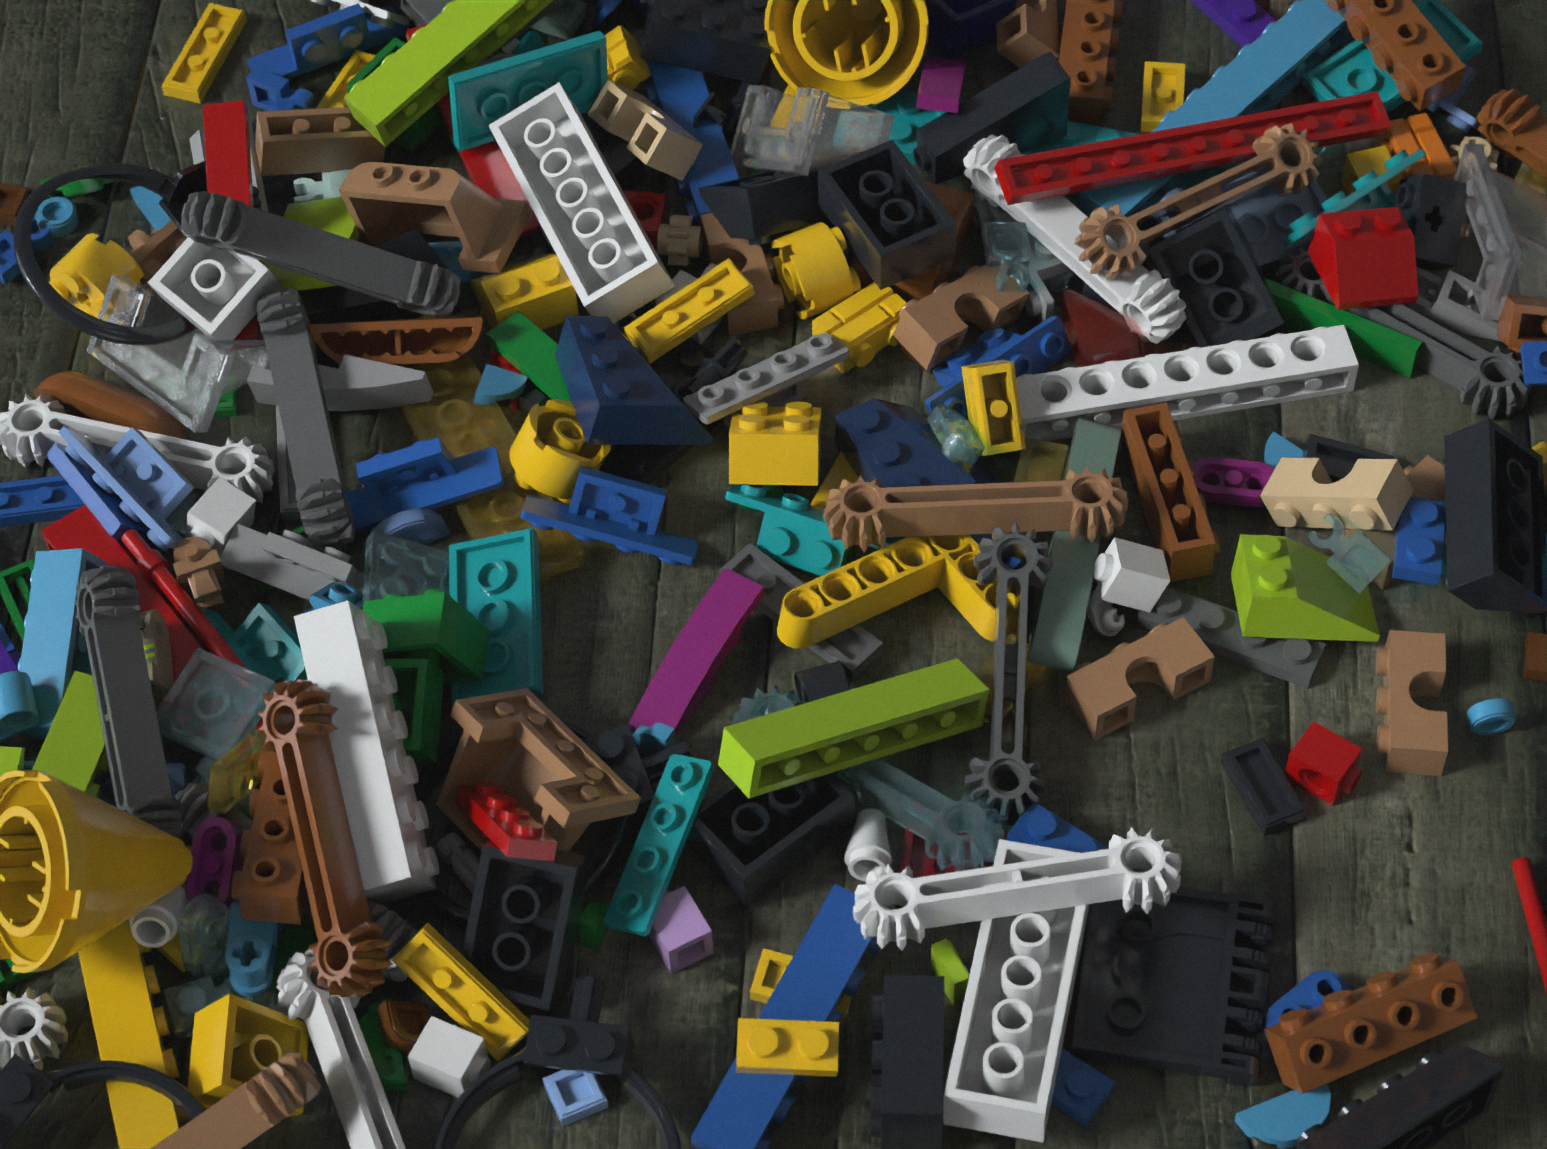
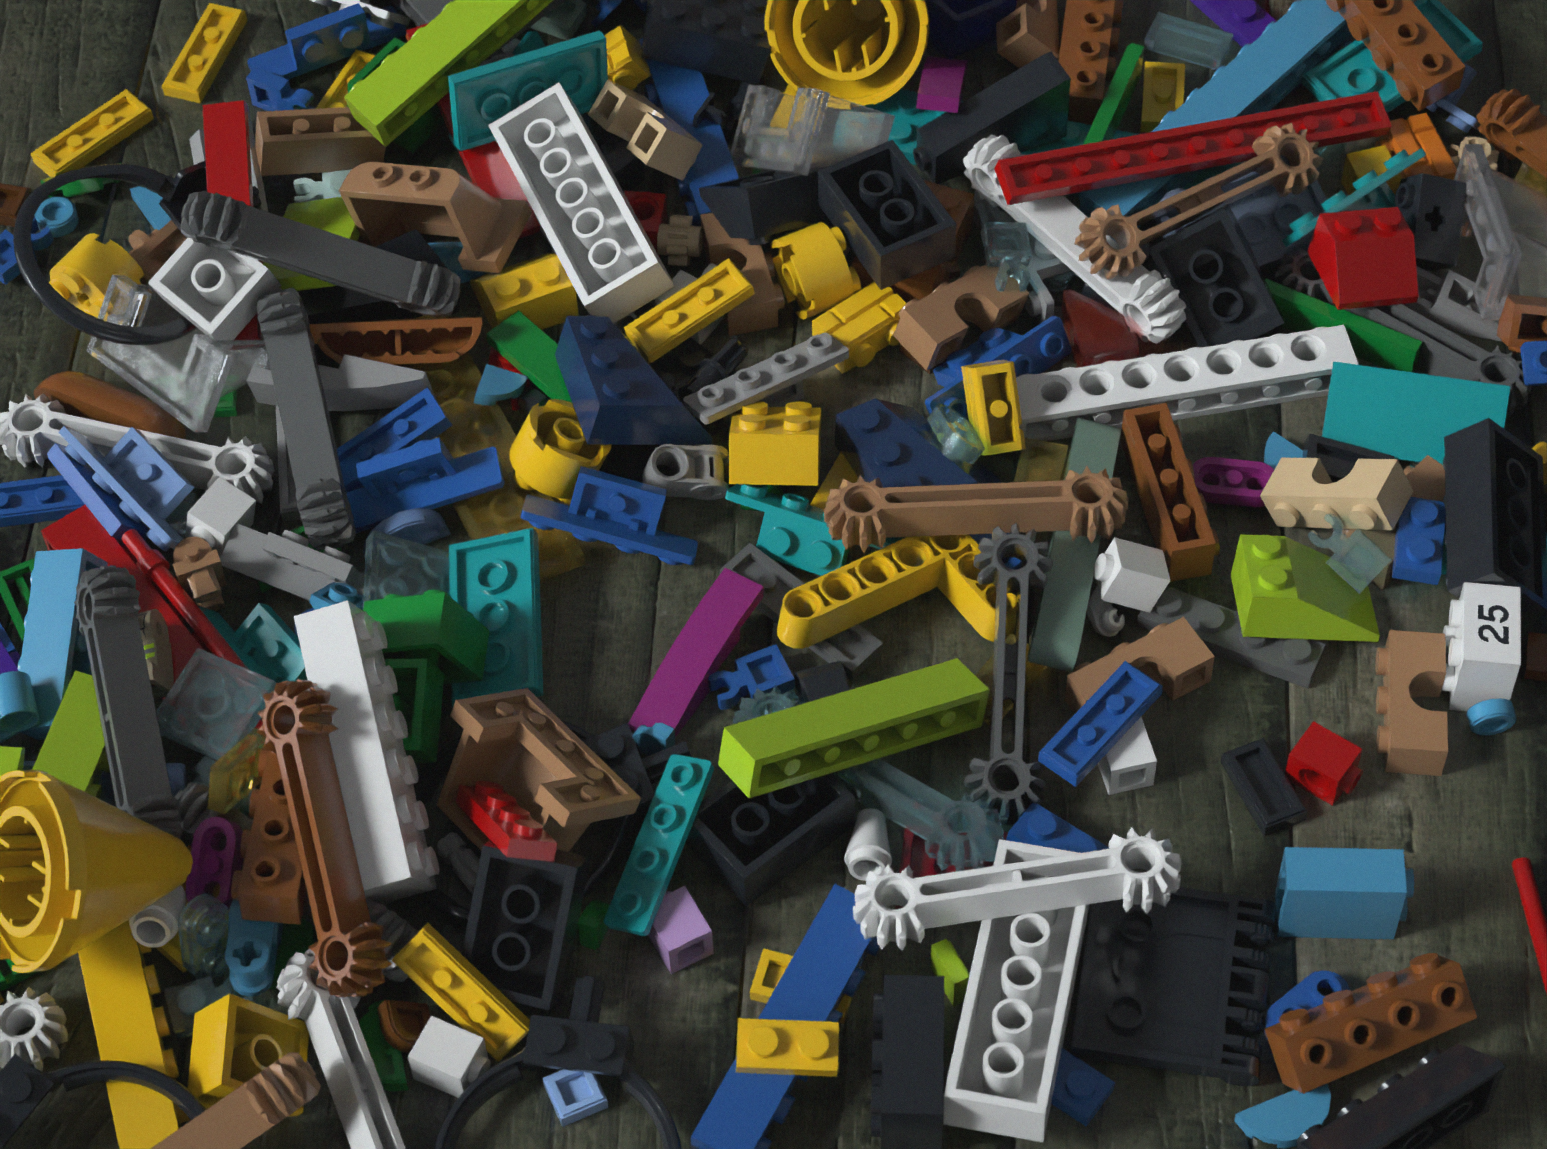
none -> yellow tile [31,89,154,177]
none -> blue plate [337,387,452,493]
none -> light grey piece [642,444,729,500]
none -> blue plate [708,644,795,710]
none -> blue tile [1038,661,1163,787]
none -> green tile [1083,43,1144,145]
none -> white brick [1098,717,1157,795]
none -> clear light blue tile [1144,12,1234,70]
none -> dark azure brick [1275,847,1414,939]
none -> teal tile [1322,361,1510,465]
none -> white brick [1442,582,1521,711]

